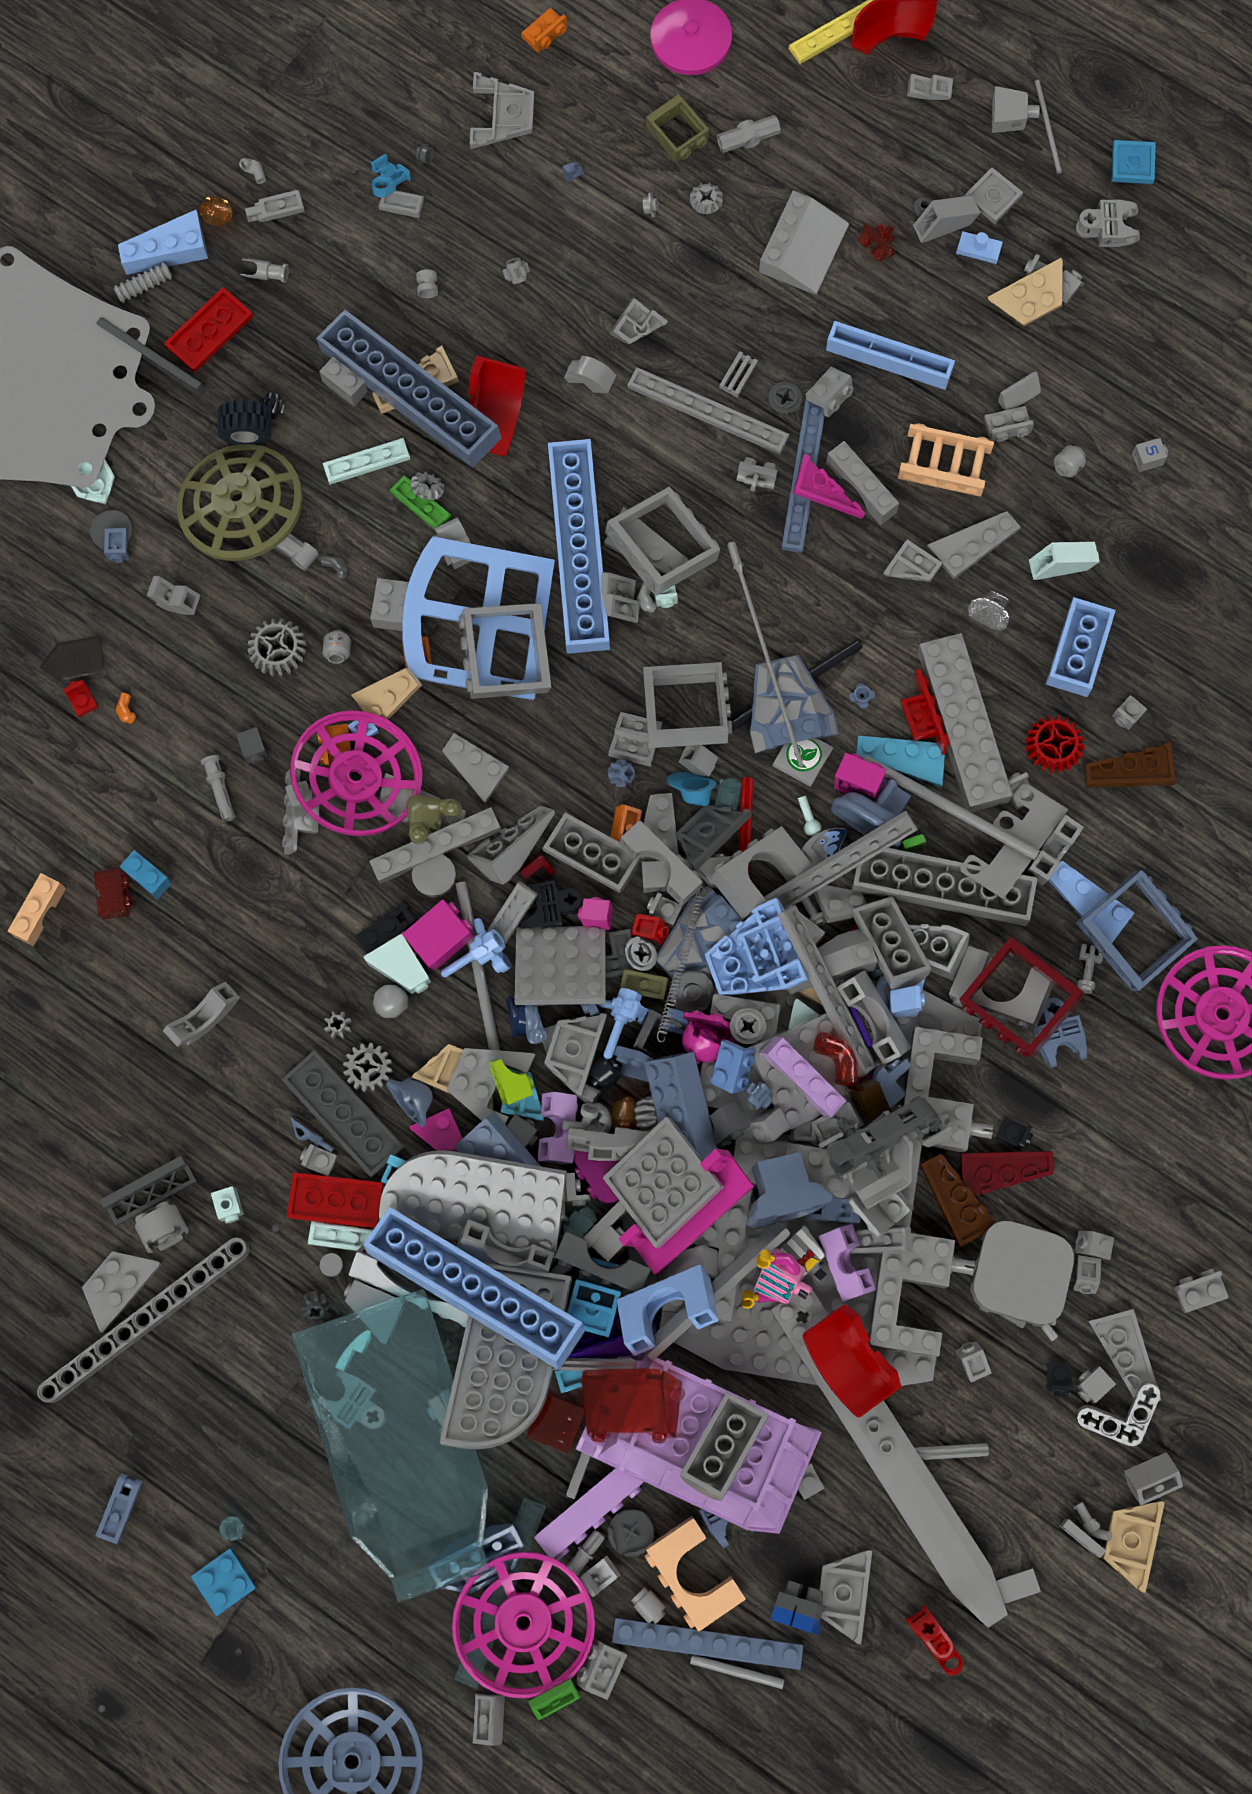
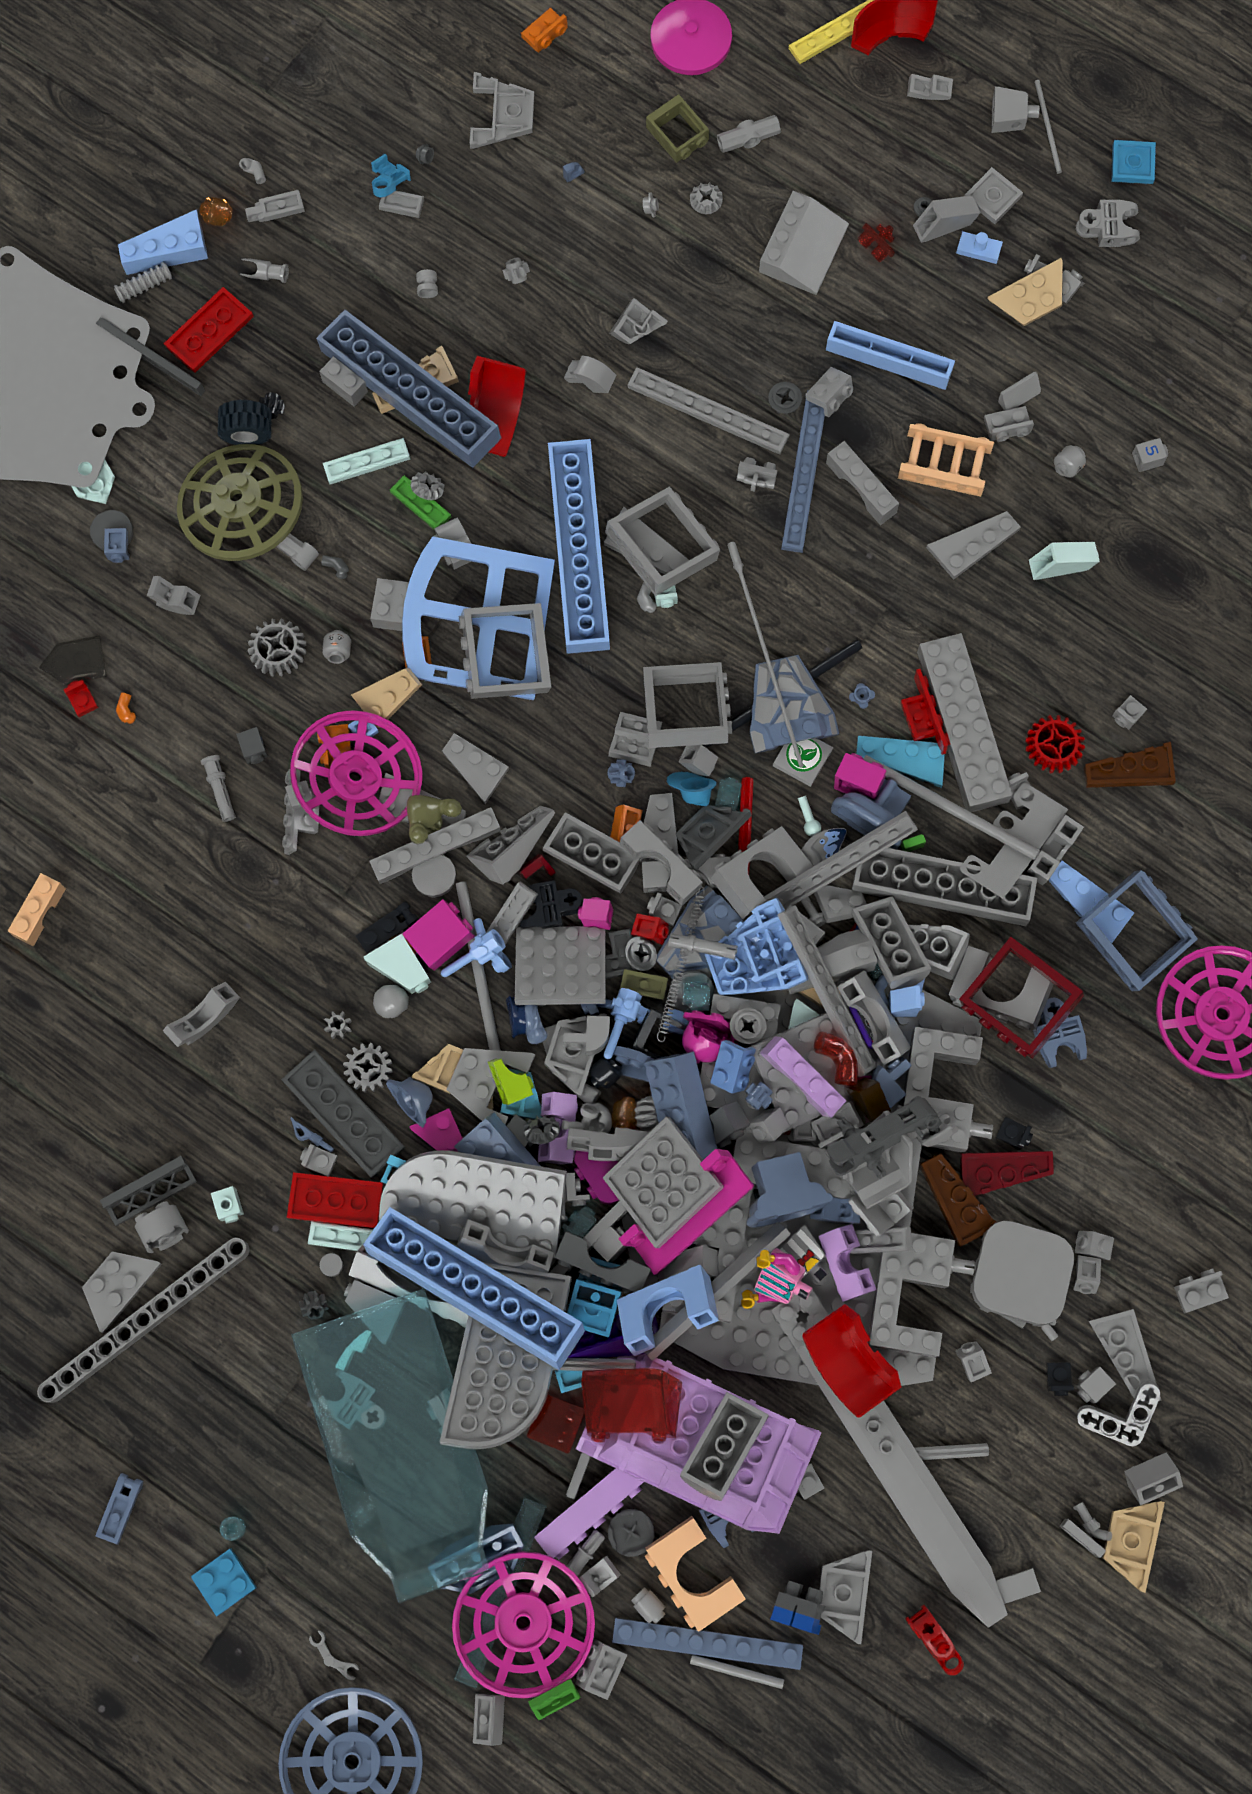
clear red brick [94,869,132,920] -> none
dark azure brick [119,850,172,900] -> none
light grey slope [601,573,640,623] -> none
light grey tile [719,351,758,398] -> none
dark pink wing [793,454,865,519] -> none
light grey wing [883,539,943,582] -> none
clear bracket [968,590,1009,631] -> none
light blue brick [1046,597,1116,697] -> none
light grey hinge [1077,943,1103,994] -> none
none -> light grey piece [309,1630,360,1680]
none -> dark grey gear [524,1115,560,1144]
none -> light grey brick [563,1016,610,1056]
none -> light grey pin [668,933,738,960]
none -> clear light blue brick [683,982,710,1011]

